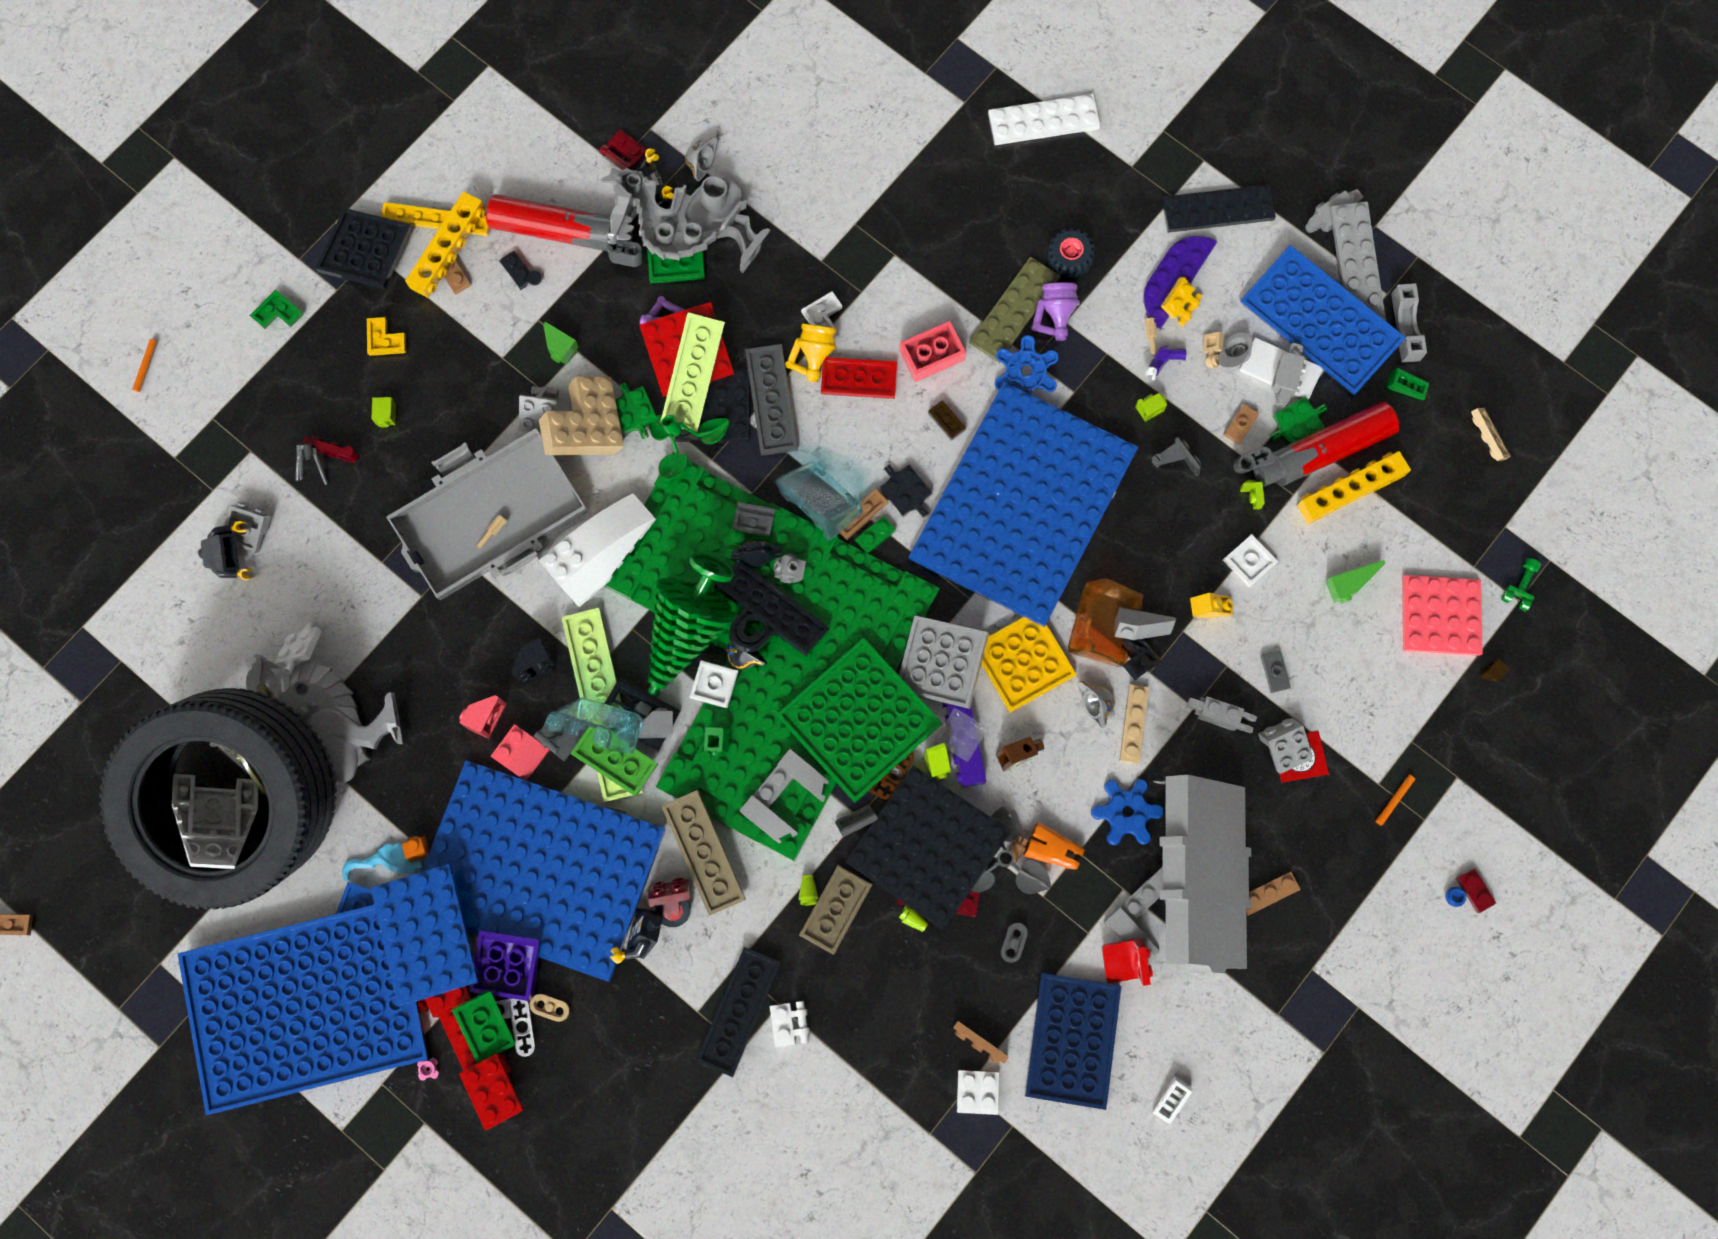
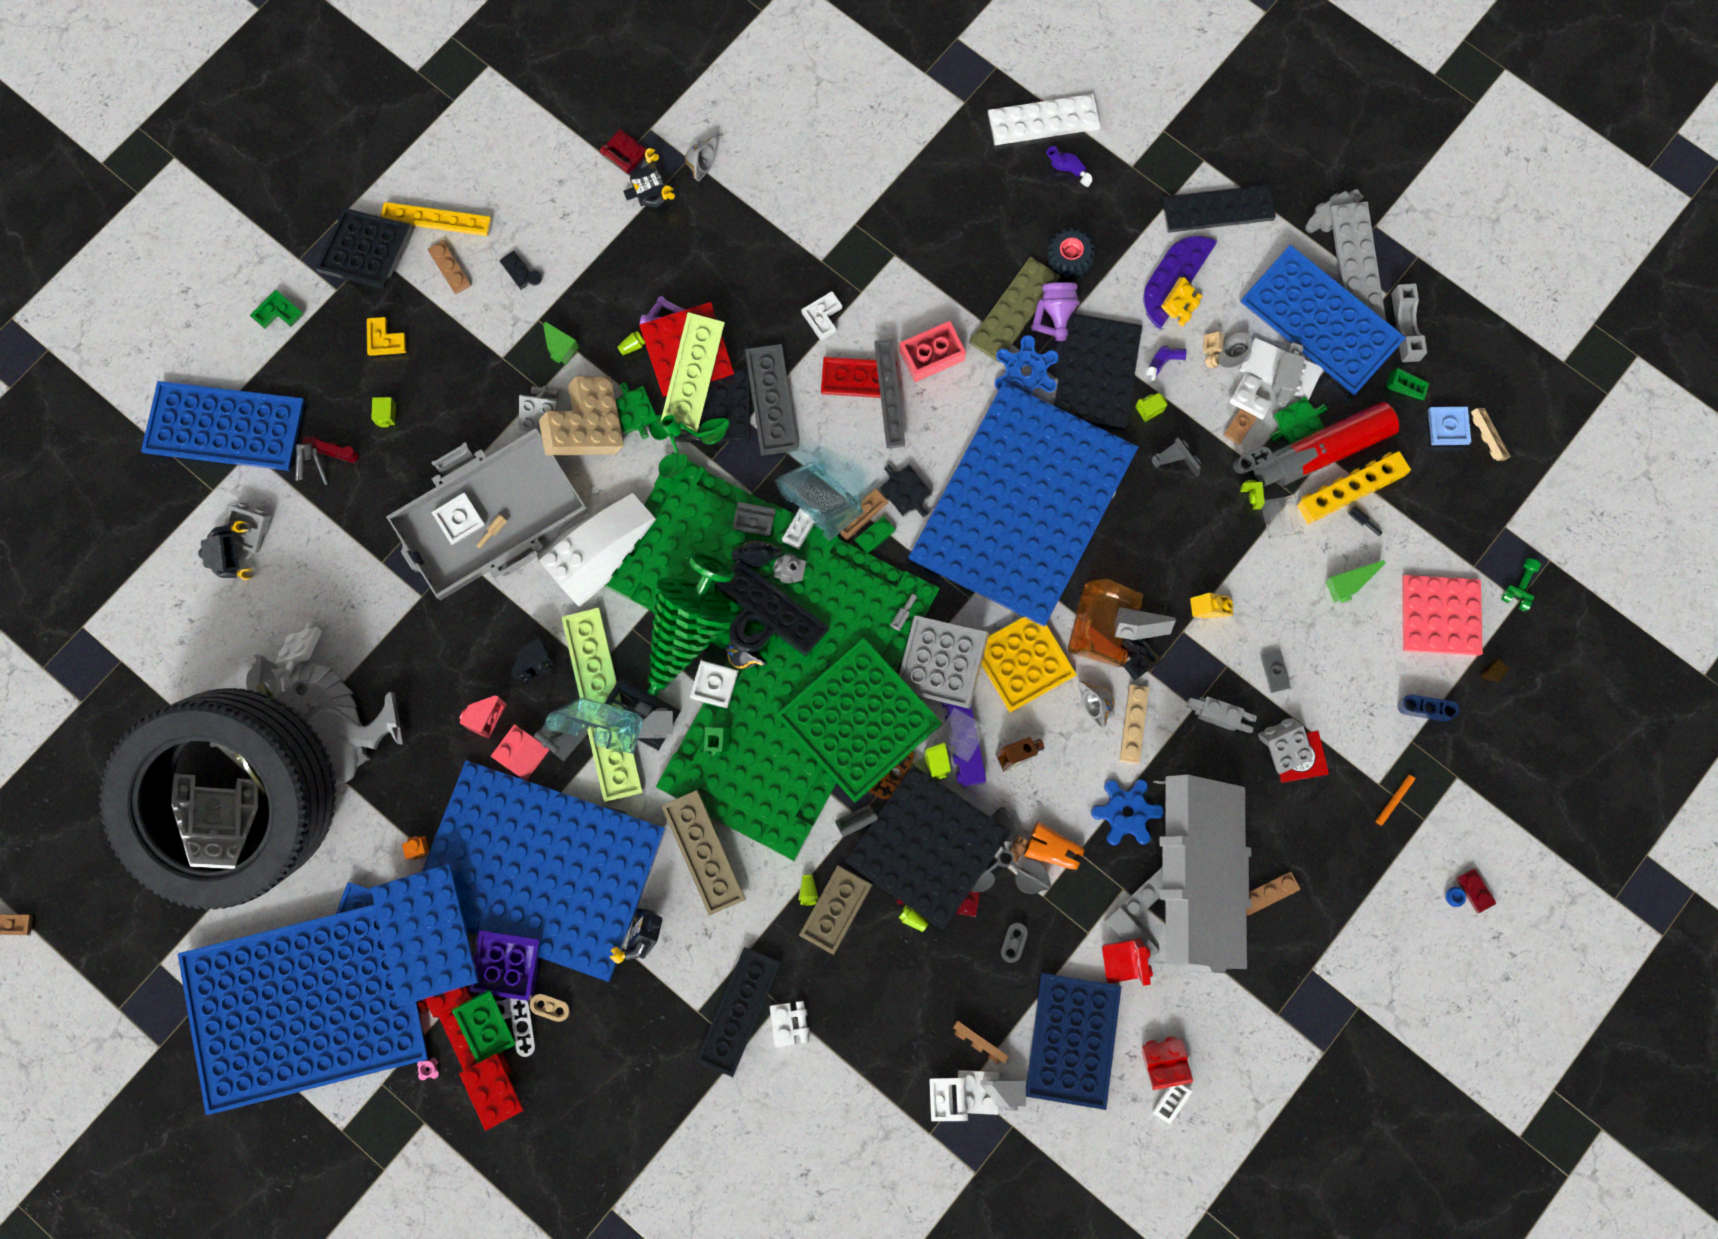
orange bar [132,339,157,393] -> none
piece [336,830,424,881] -> none
yellow brick [405,191,486,298] -> none
piece [486,194,643,267] -> none
bright green plate [570,721,658,797] -> none
light grey animal [602,168,770,273] -> none
green plate [647,248,705,284] -> none
dark red plate [648,878,691,927] -> none
light grey wedge [740,749,829,843] -> none
yellow piece [785,323,837,382] -> none
dark brown plate [928,400,966,441] -> none
tan axle [1145,318,1157,355] -> none
white tile [1223,534,1278,588] -> none
none -> blue plate [141,381,305,471]
none -> white plate [431,493,486,545]
none -> lime cone [617,331,645,356]
none -> white plate [782,508,817,549]
none -> flat silver plate [874,339,905,449]
none -> light grey axle [890,594,917,631]
none -> white plate [930,1078,968,1121]
none -> light grey slope [980,1080,1026,1111]
none -> dark purple arm [1046,146,1092,187]
none -> black plate [1054,313,1143,430]
none -> red plate [1142,1036,1193,1090]
none -> white plate [1229,372,1272,420]
none -> clear plate [1262,495,1304,538]
none -> black axle [1348,505,1382,536]
none -> dark blue beam [1397,695,1460,722]
none -> light blue plate [1428,407,1471,445]

